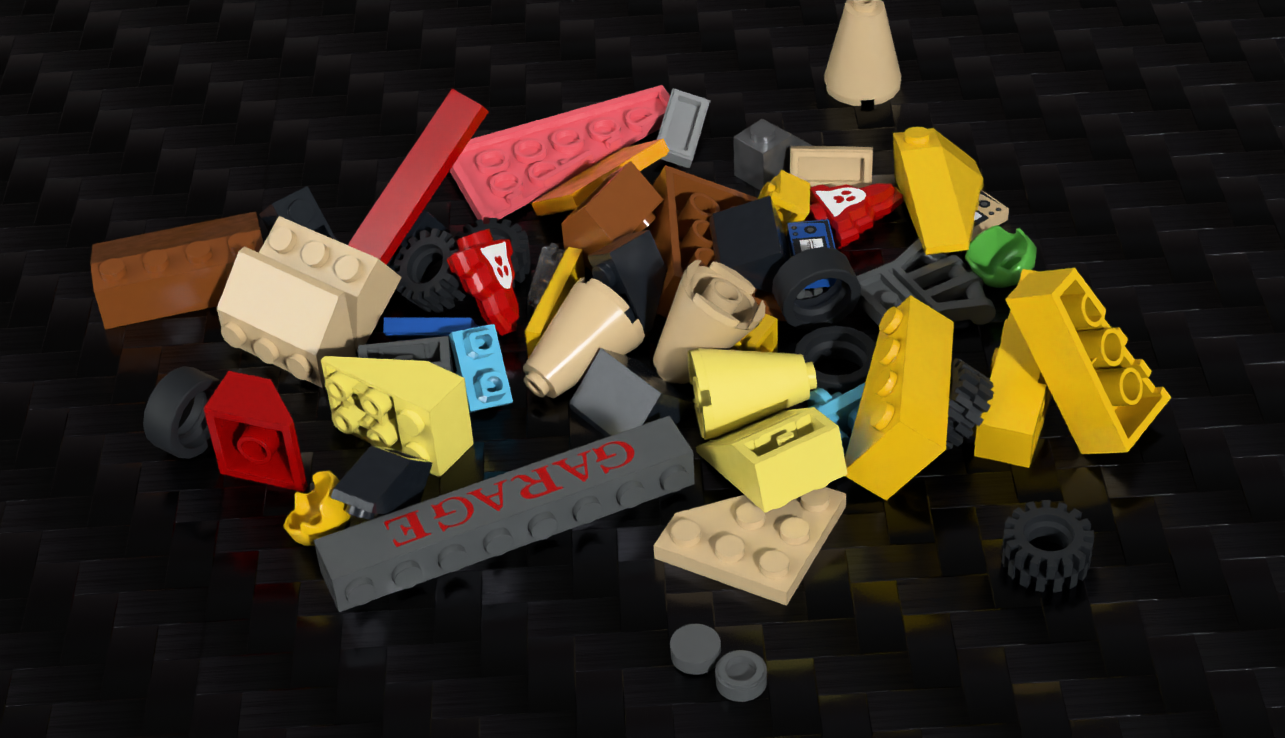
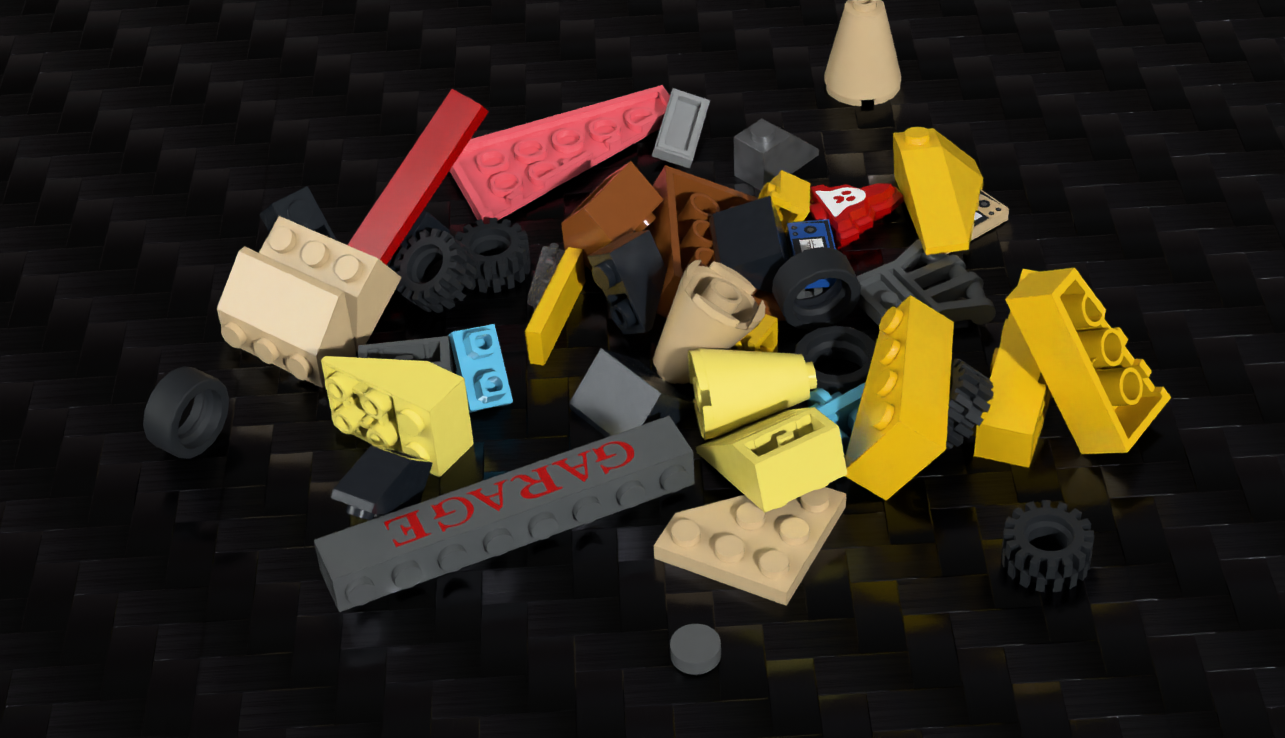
dark orange slope [90,211,263,329] -> none
red slope [203,371,308,492] -> none
yellow hair [283,470,351,546] -> none
blue tile [383,318,478,342] -> none
red rock [447,229,519,336] -> none
tan cone [523,278,645,398] -> none
light orange tile [531,138,669,216] -> none
dark grey tile [715,650,767,702] -> none
tan tile [790,146,873,188] -> none
bright green hair [965,225,1037,288] -> none

